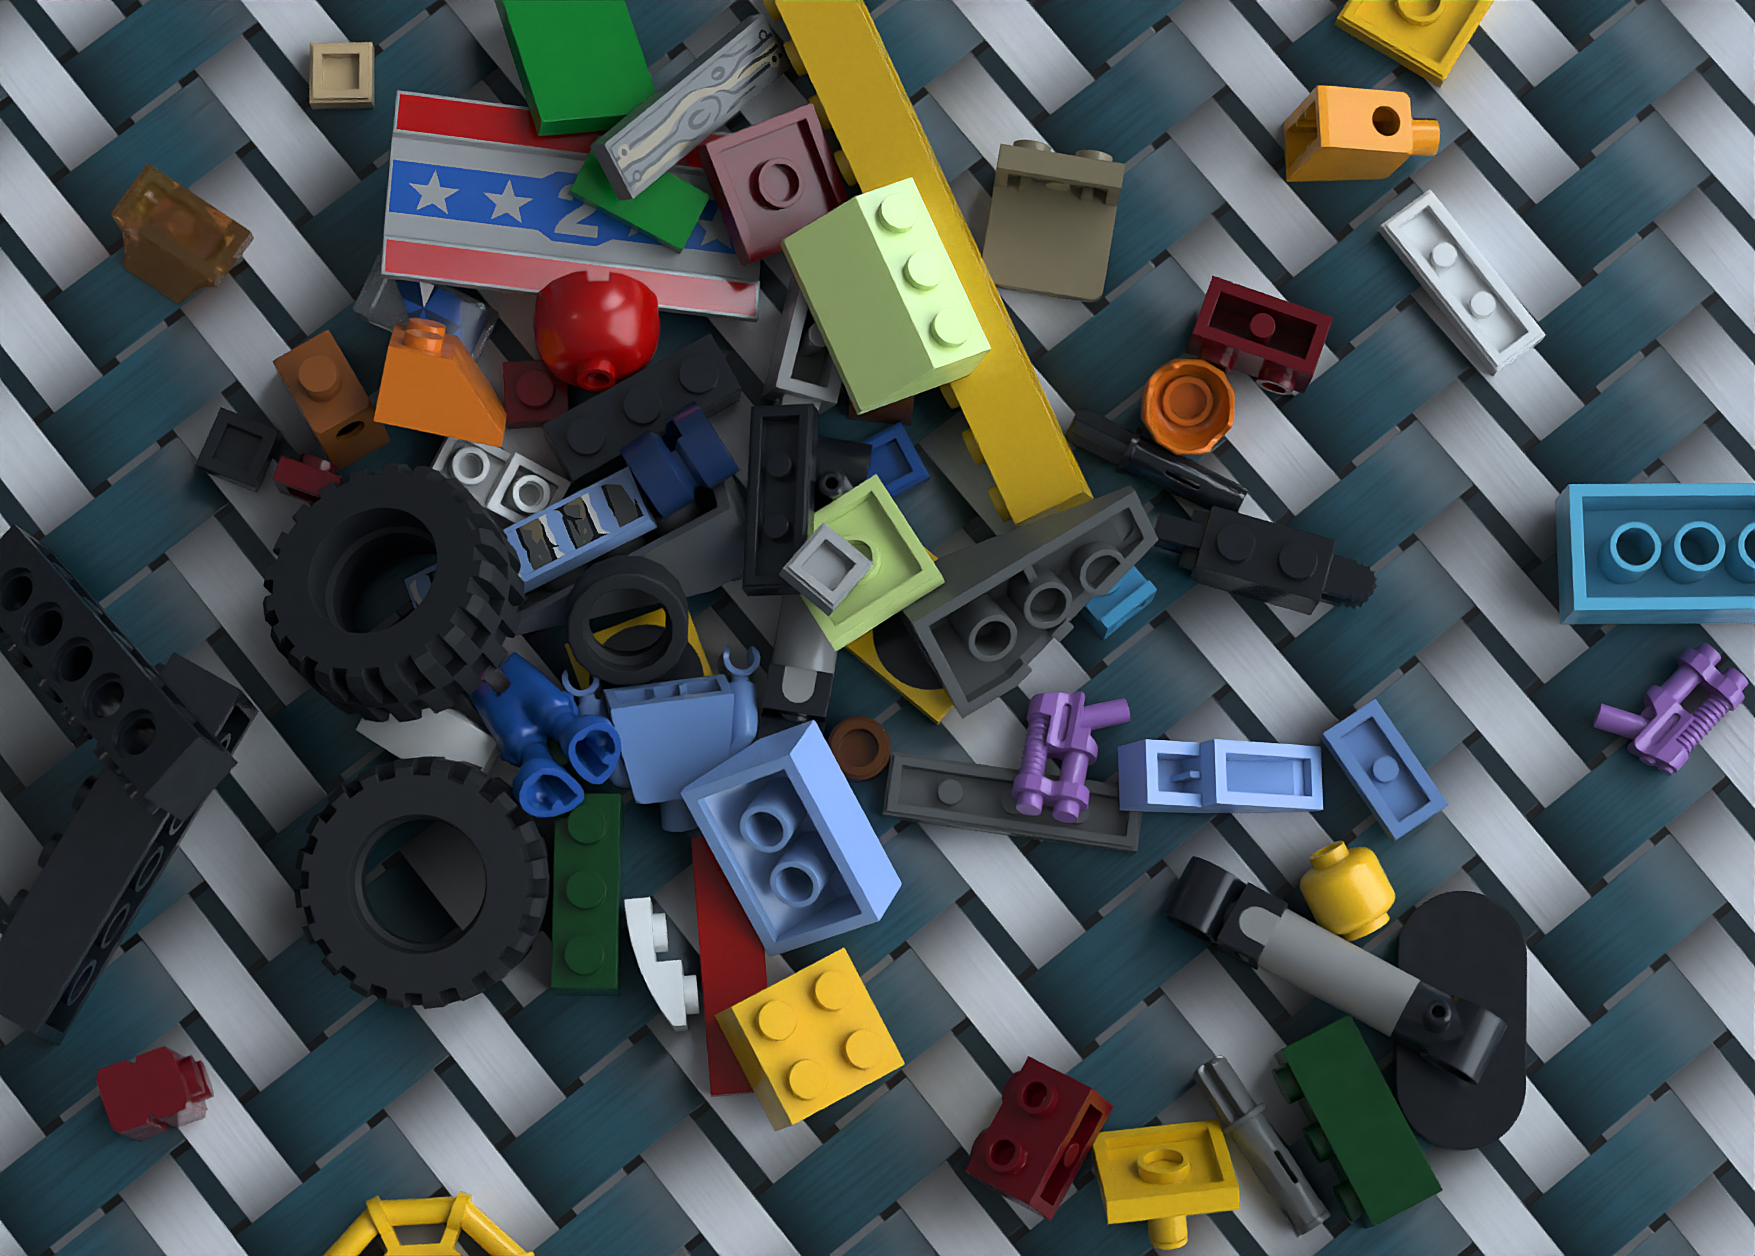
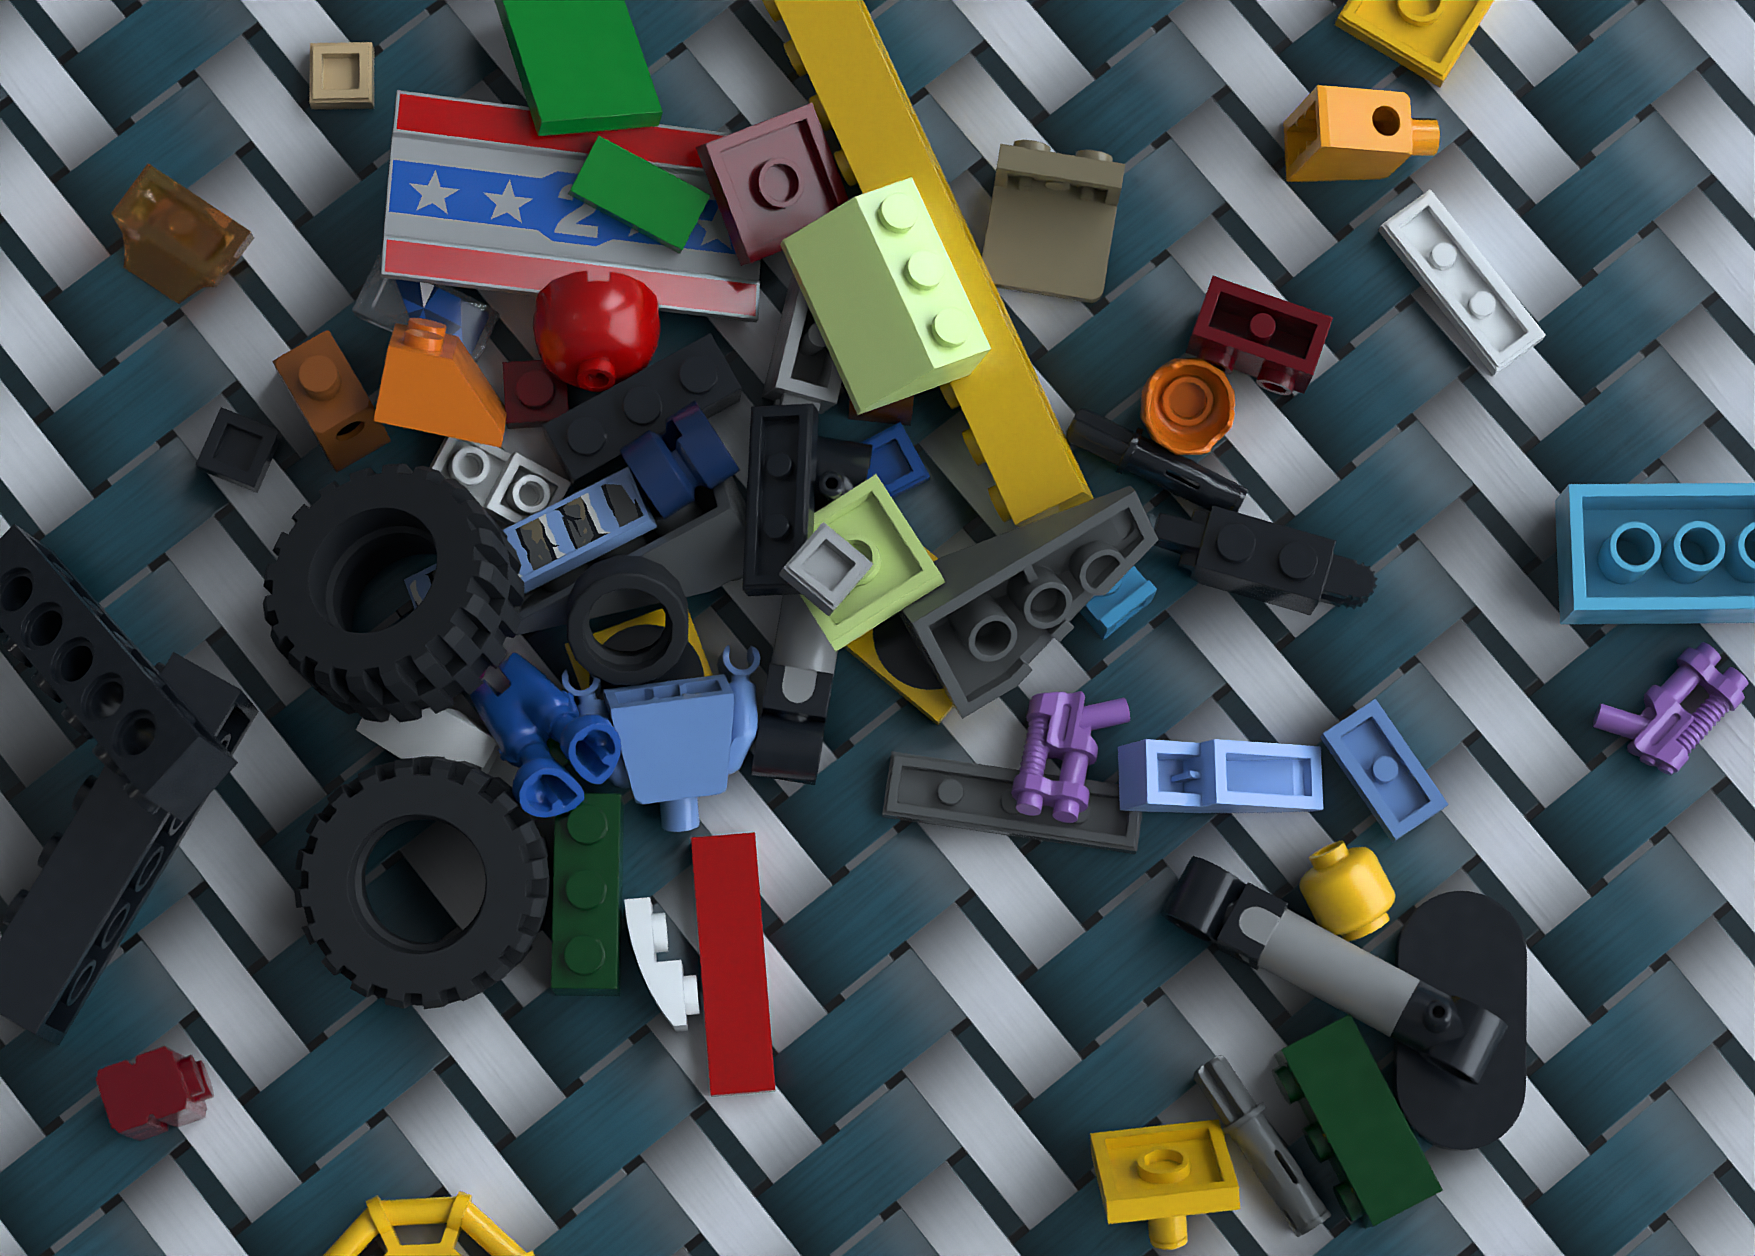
dark red plate [272,454,345,504] -> none
tile [590,14,791,200] -> none
light blue slope [681,720,902,957] -> none
yellow brick [714,948,905,1131] -> none
reddish brown tile [827,716,891,783] -> none
dark red brick [965,1056,1114,1221] -> none

